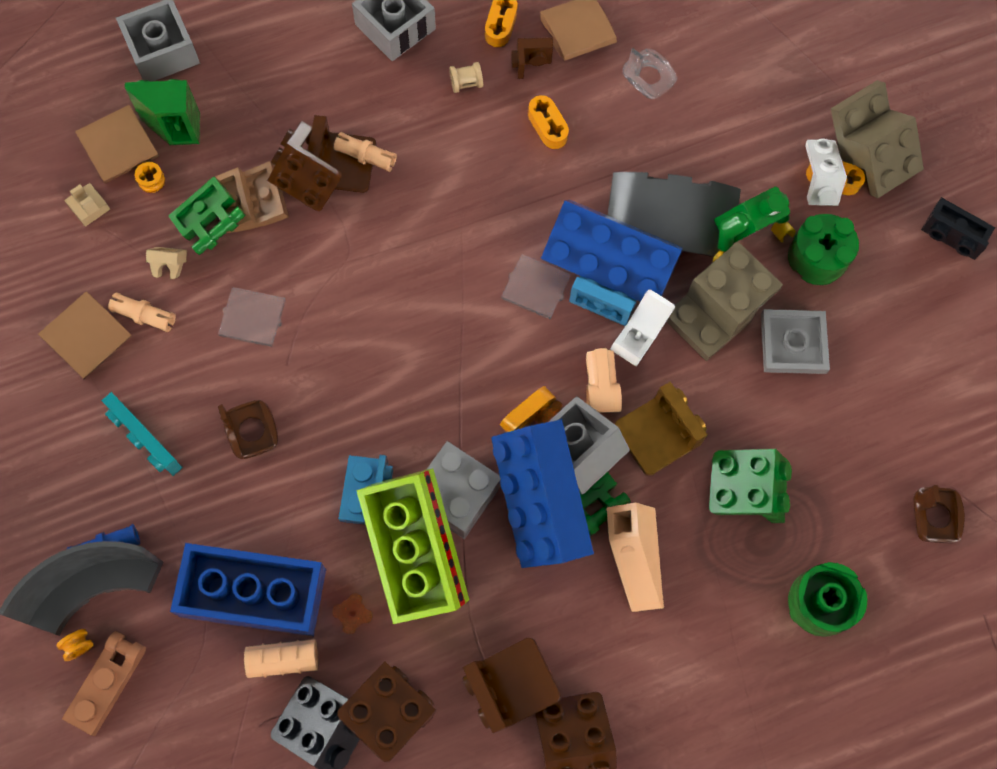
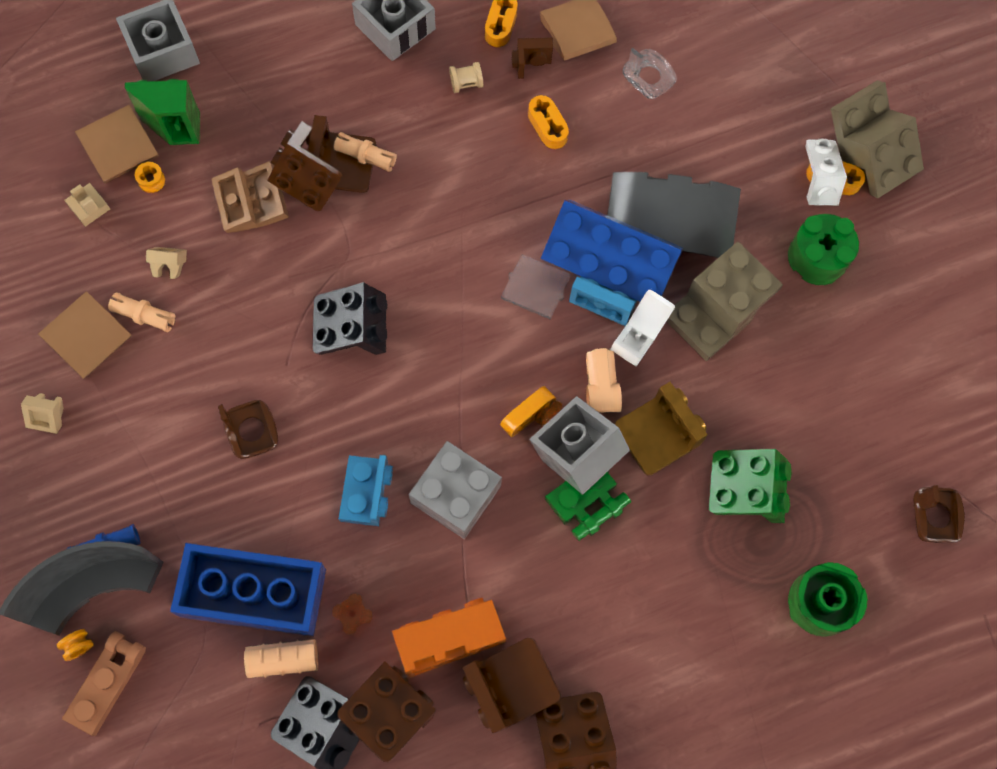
teal plate [101,392,183,476] -> none
green plate [168,176,246,255] -> none
clear piece [218,287,286,347] -> none
lime brick [356,468,470,624] -> none
blue brick [491,419,594,568] -> none
light nougat slope [607,502,664,612] -> none
green torso [713,186,796,262] -> none
light grey plate [761,309,830,374] -> none
black bracket [921,197,996,260] -> none
none -> tan tile [21,393,64,434]
none -> black bracket [313,282,388,355]
none -> orange wedge [392,598,506,678]

